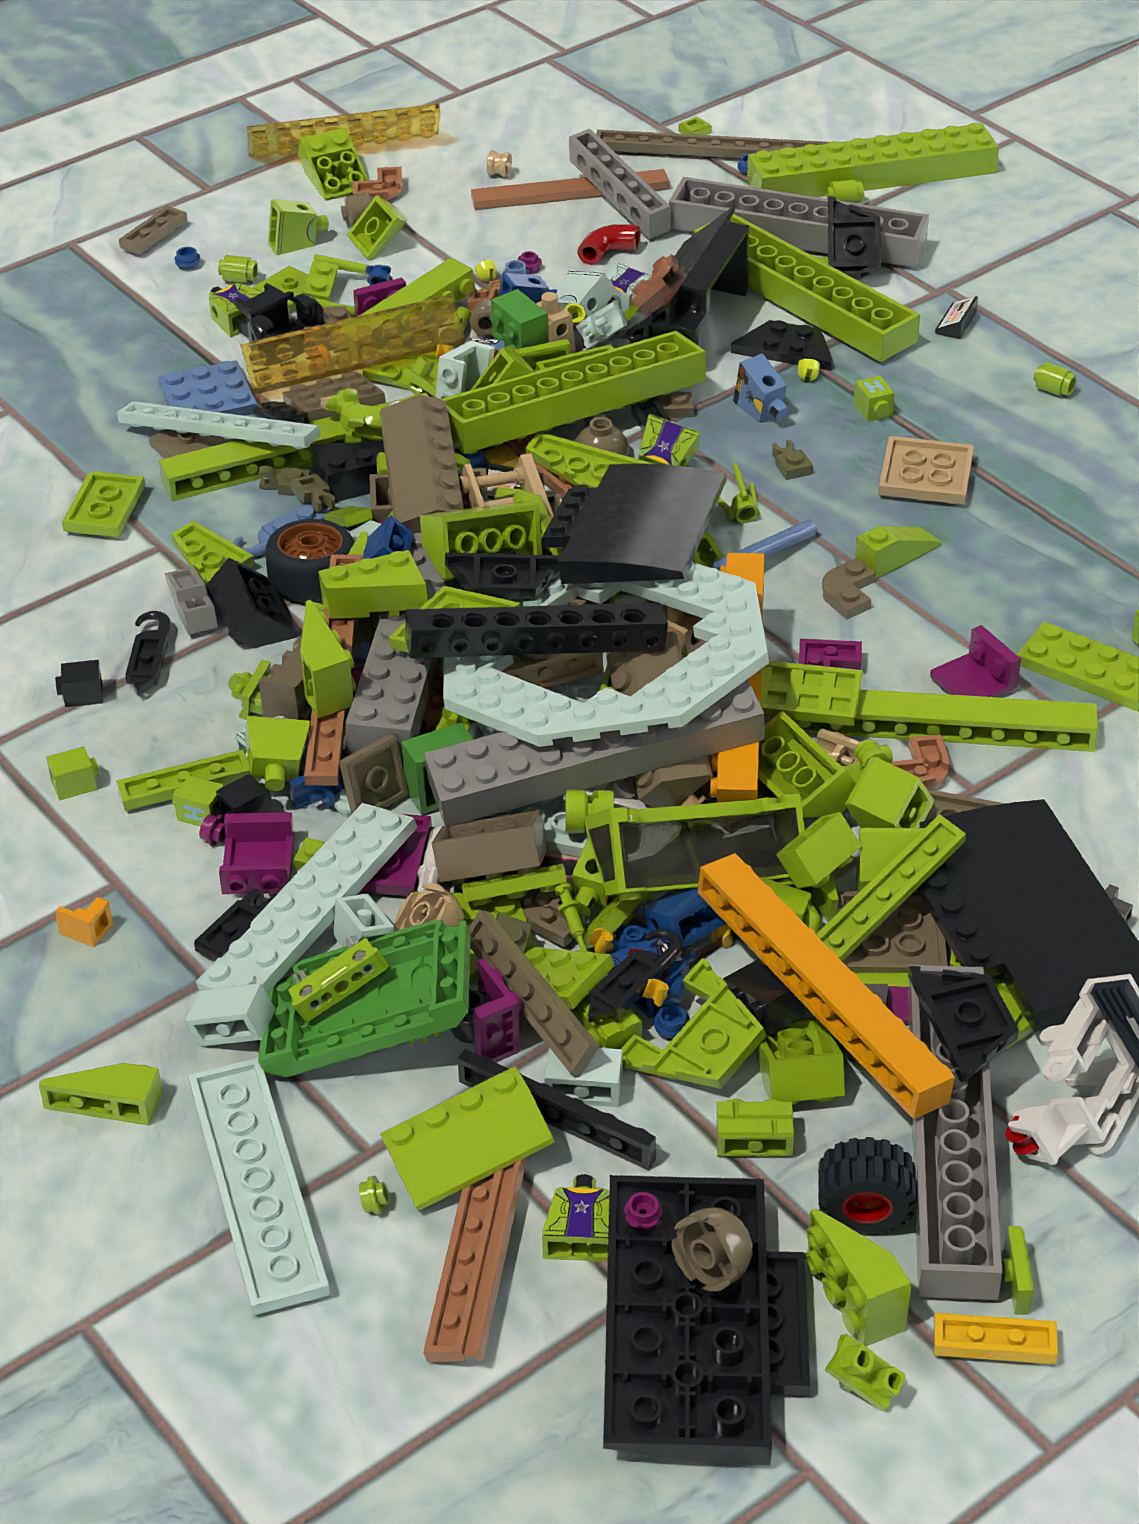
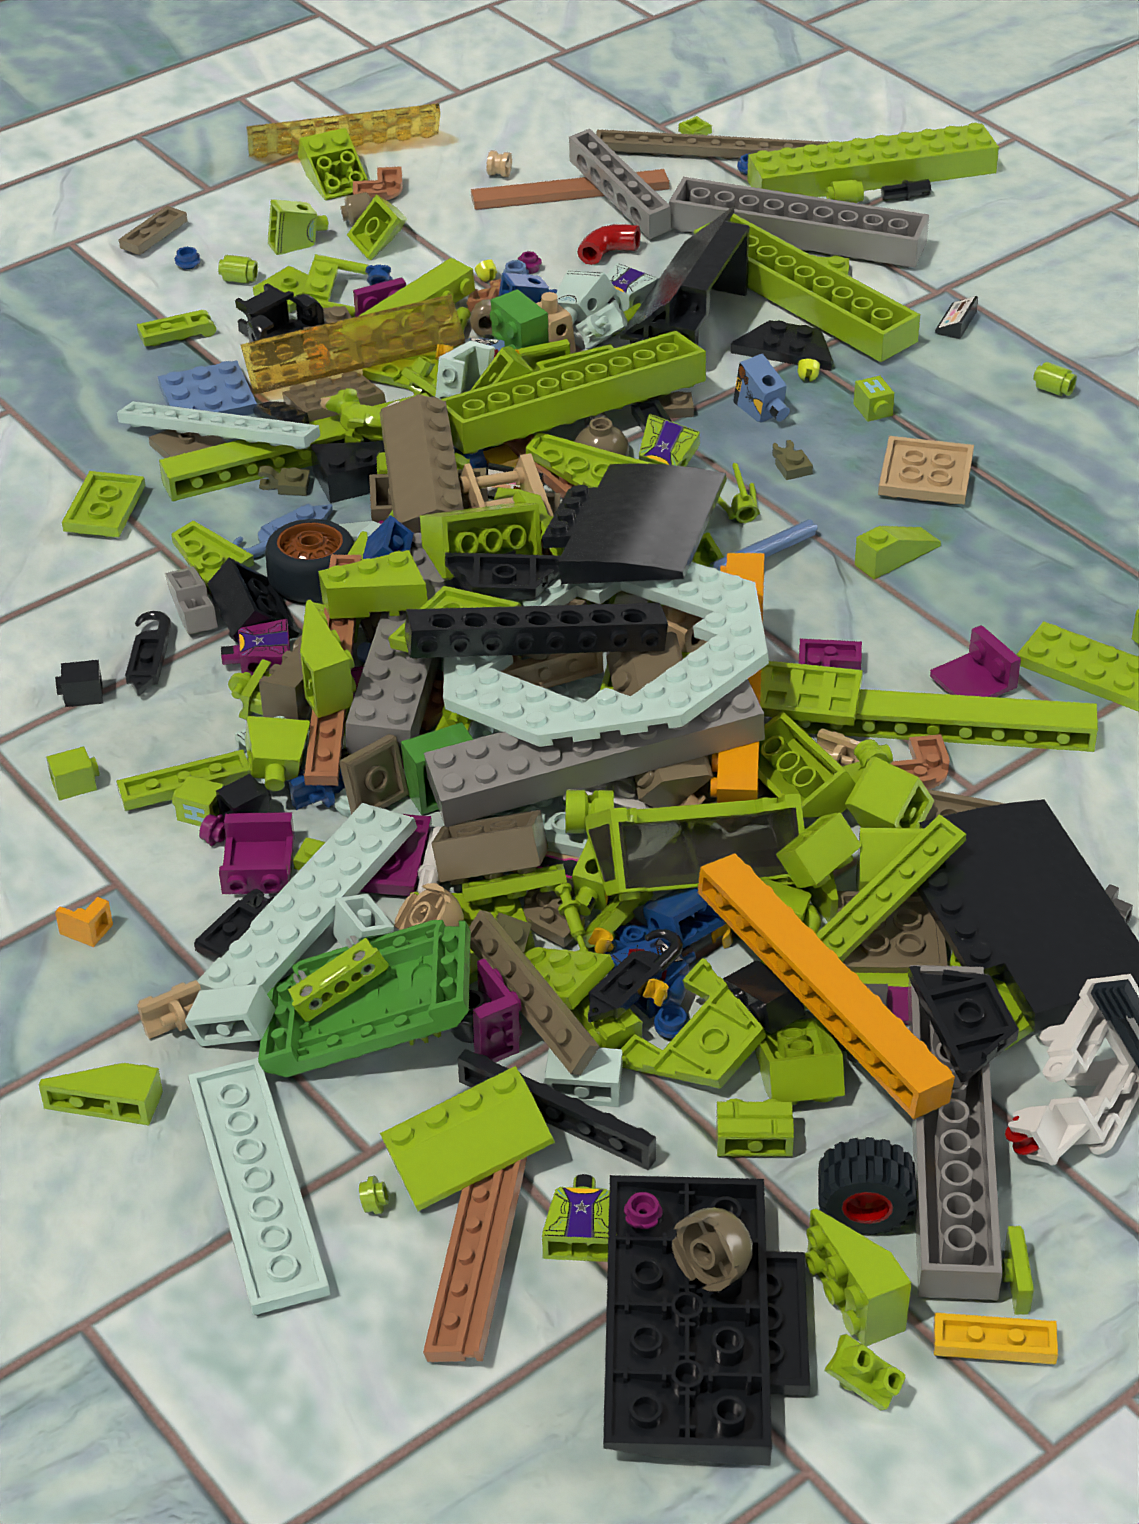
lime torso [209,283,261,337] -> none
olive plate [290,473,335,513] -> none
lime tile [323,506,373,528] -> none
neon yellow hinge [565,303,585,327] -> none
nougat plate [631,254,679,308] -> none
dark tan plate [822,558,876,619] -> none
black wing [828,196,881,281] -> none
none -> lime plate [137,310,216,347]
none -> tan hips [137,980,201,1039]
none -> torso [221,619,291,675]
none -> black axle [881,179,931,200]

